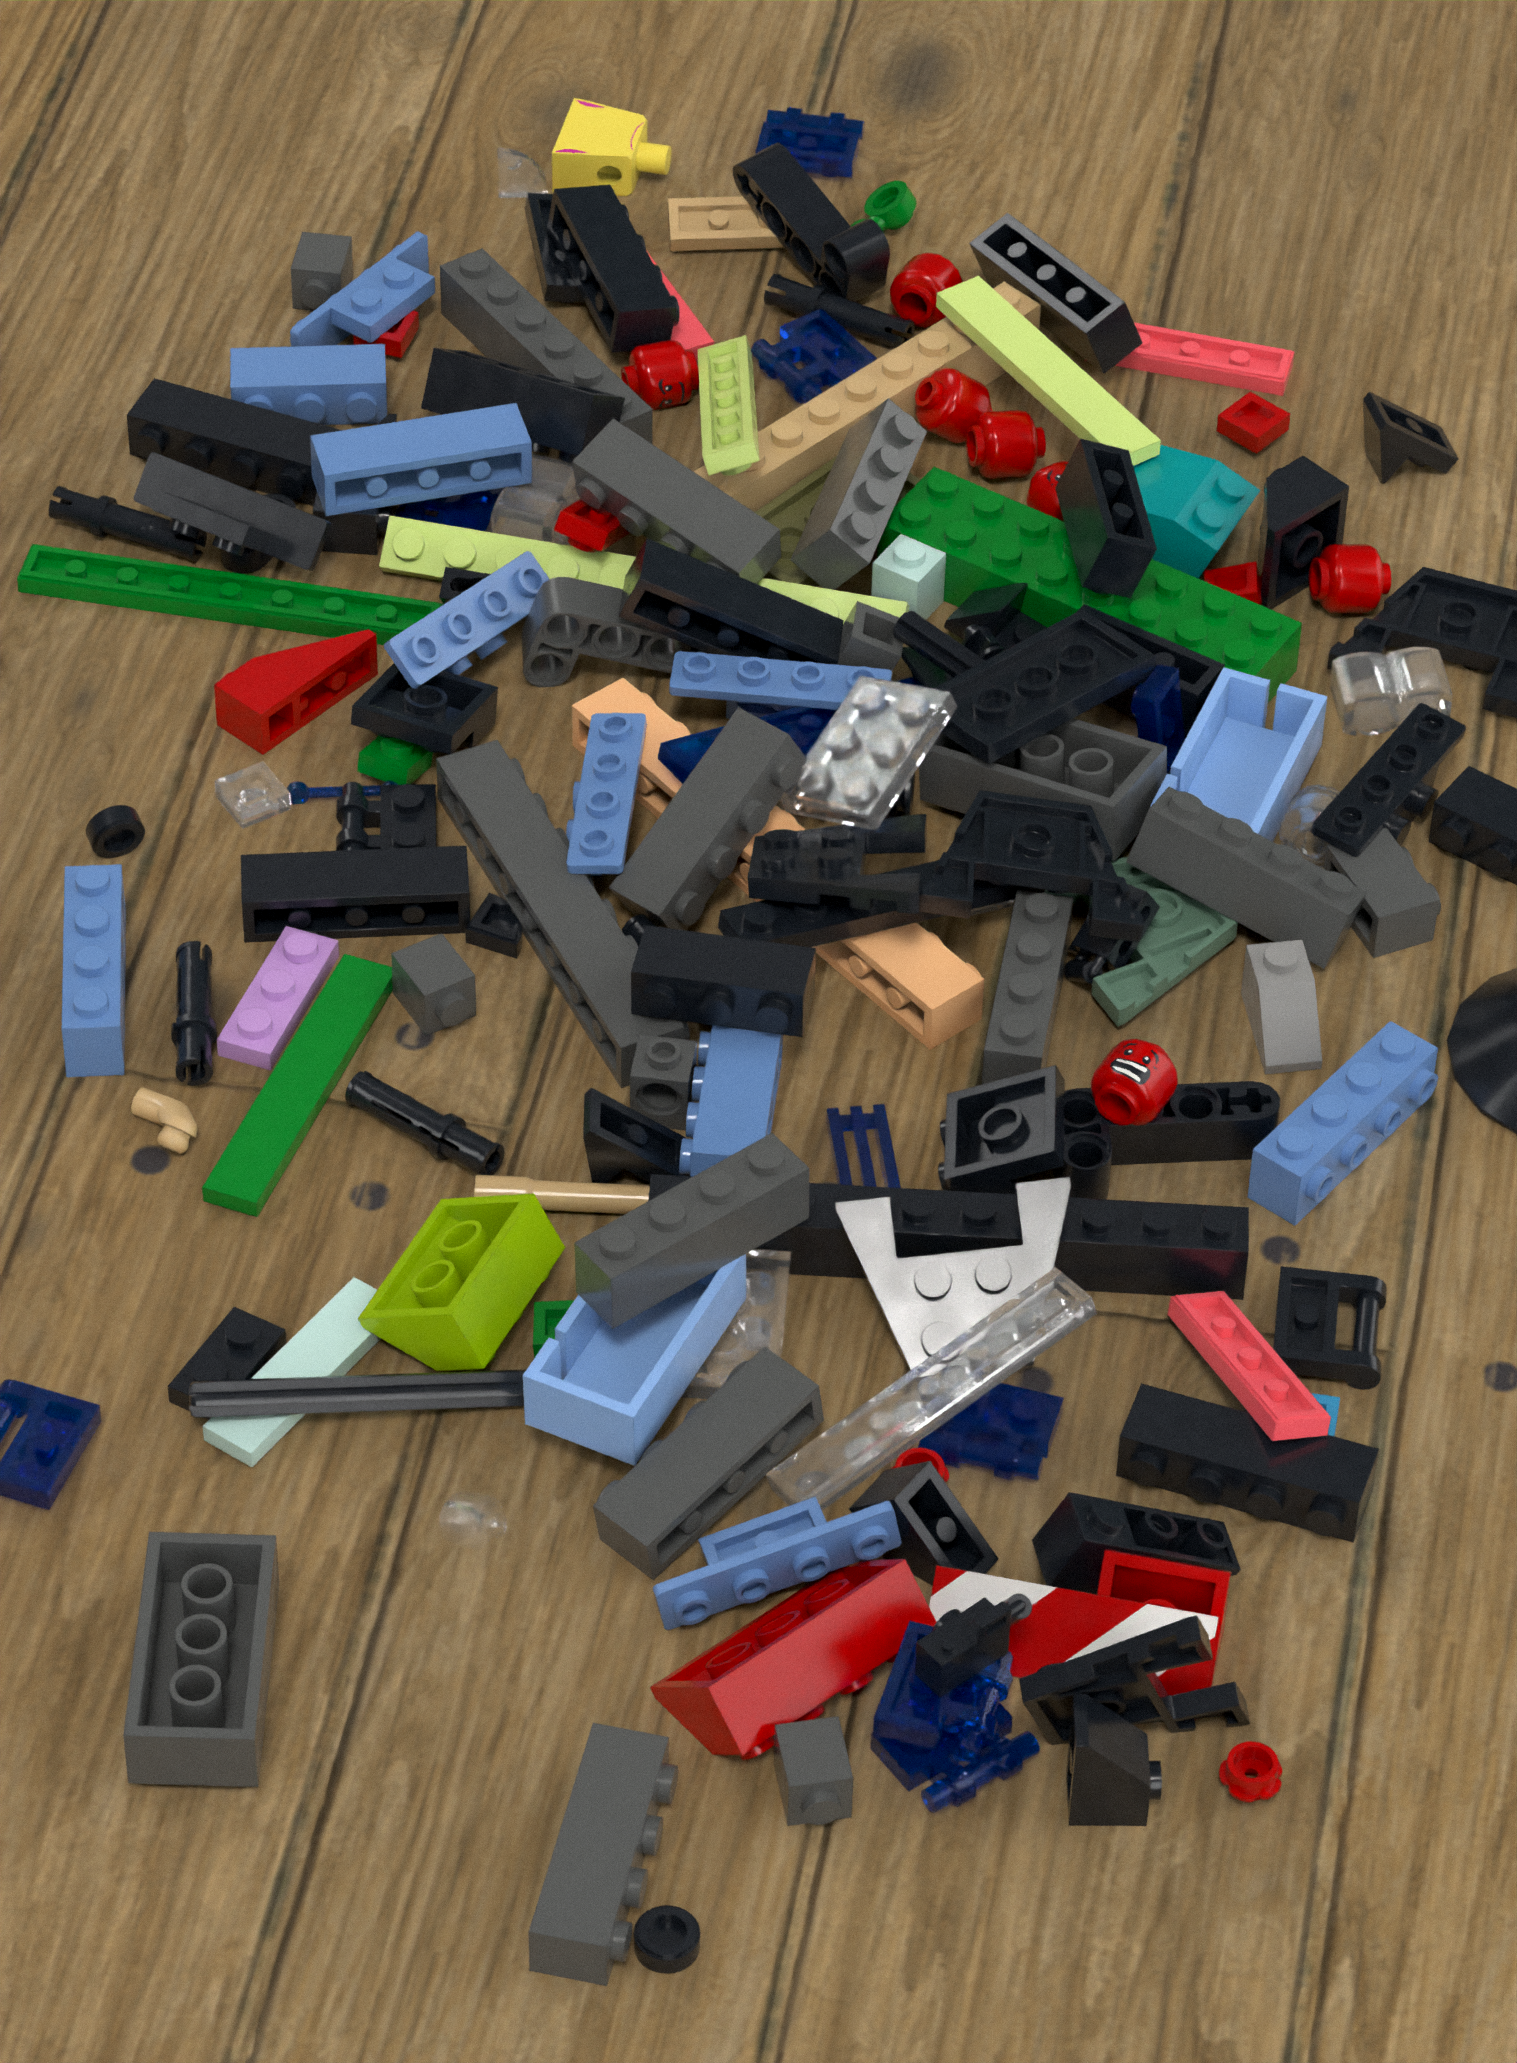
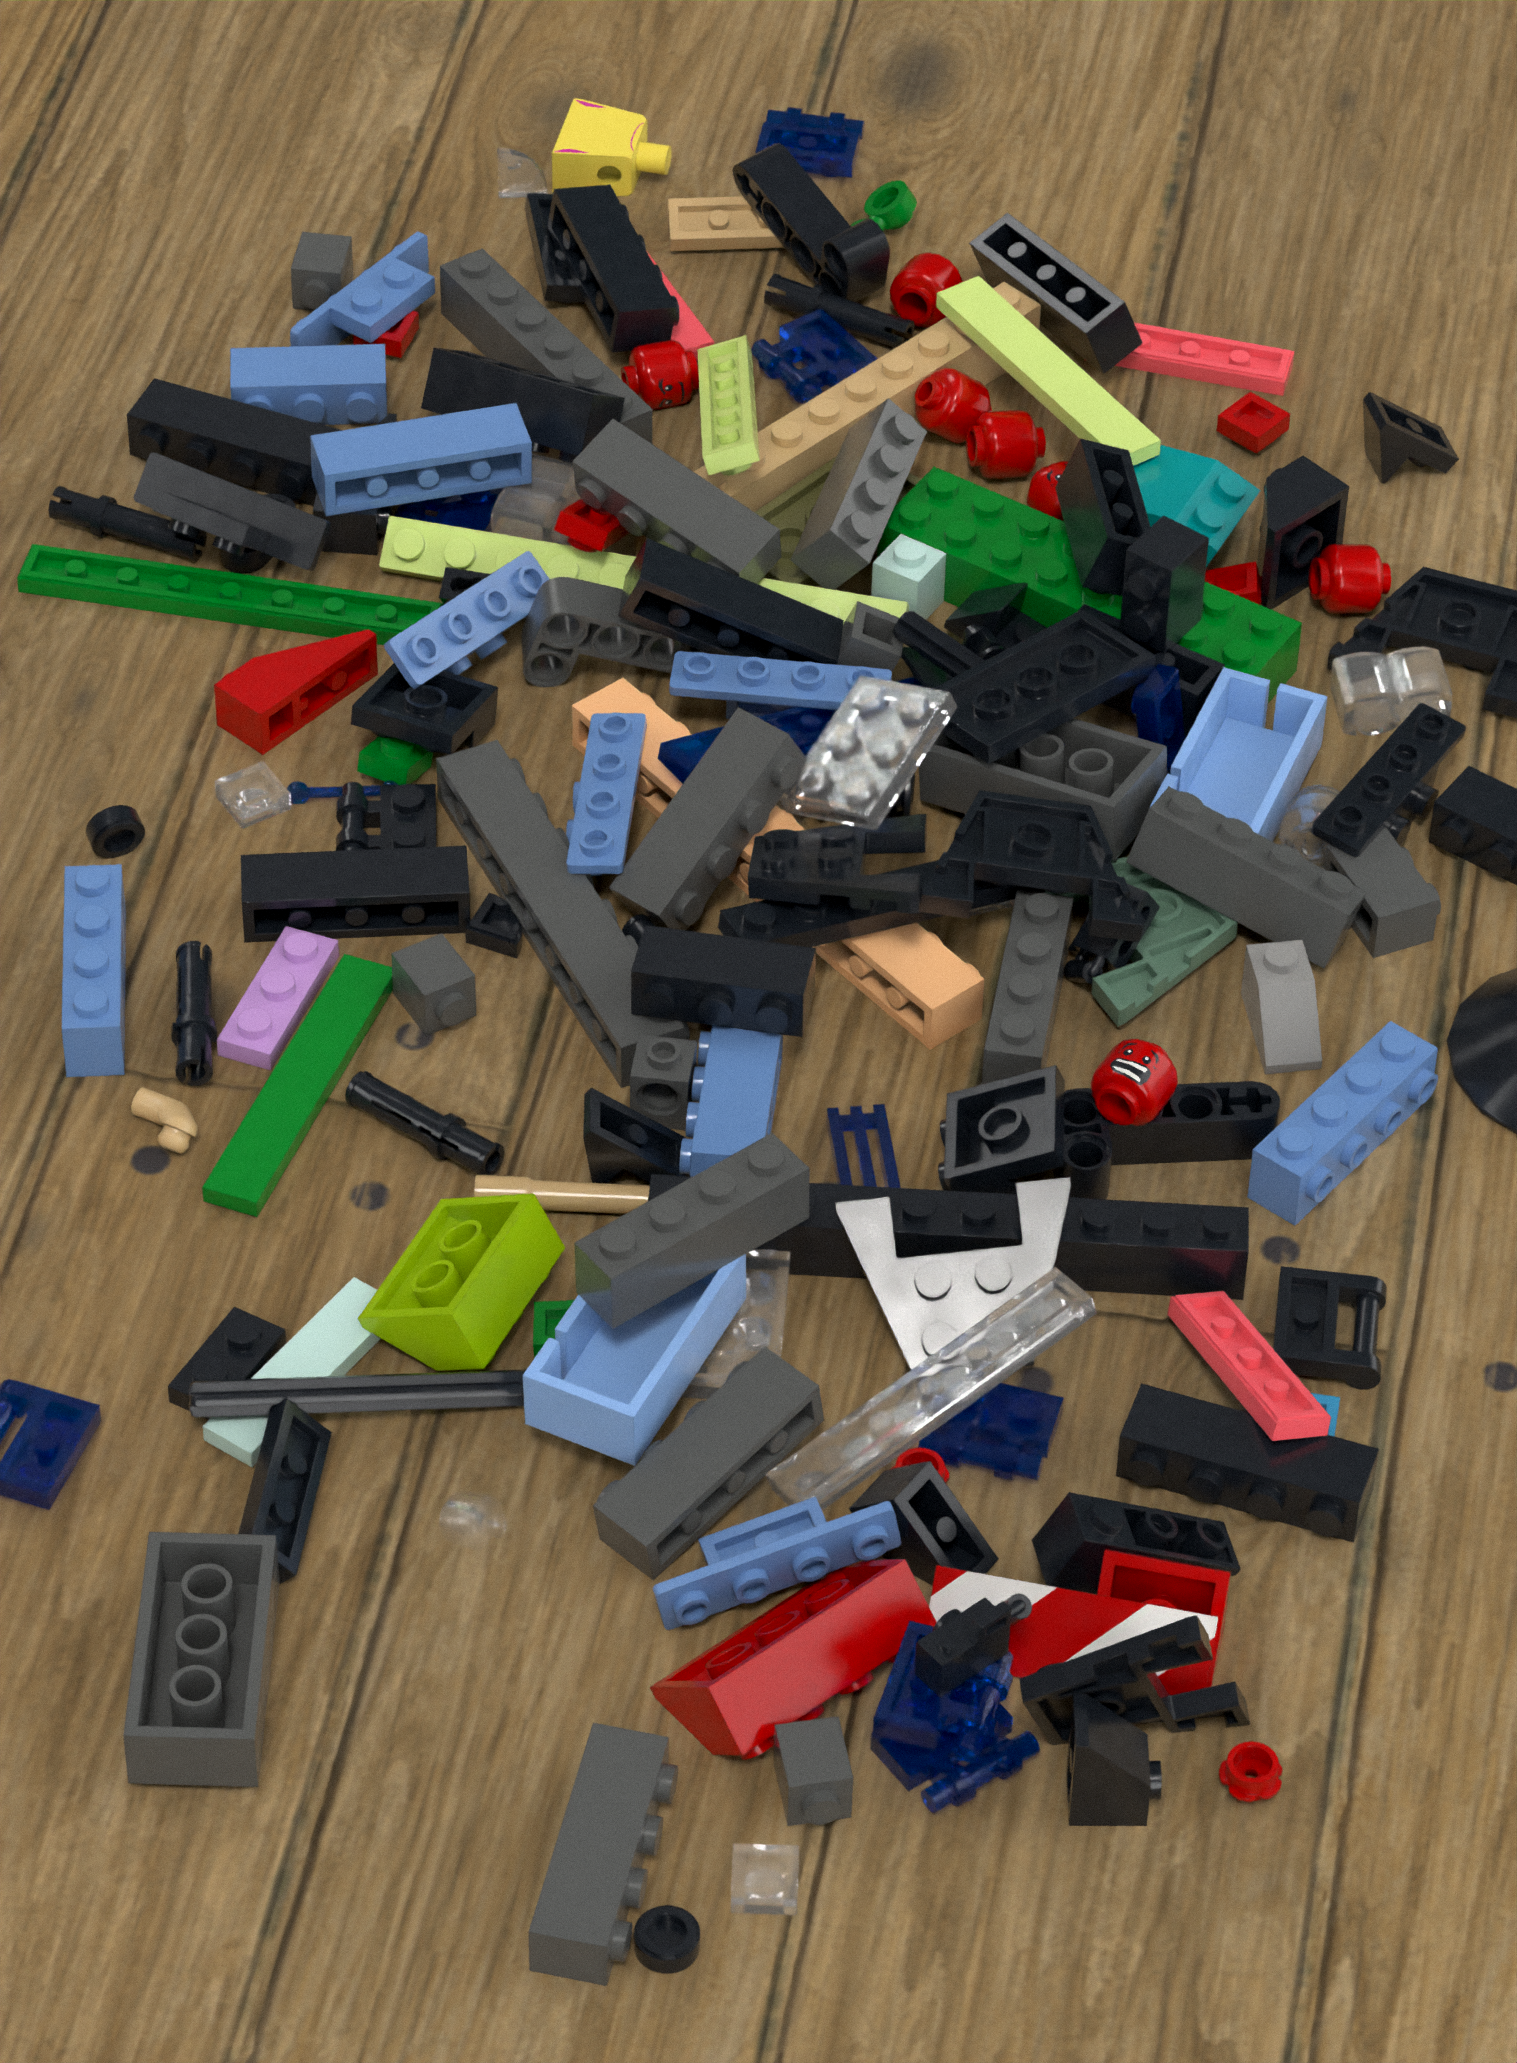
none -> black plate [238,1399,332,1584]
none -> clear plate [731,1843,799,1915]
none -> black brick [1119,515,1209,654]

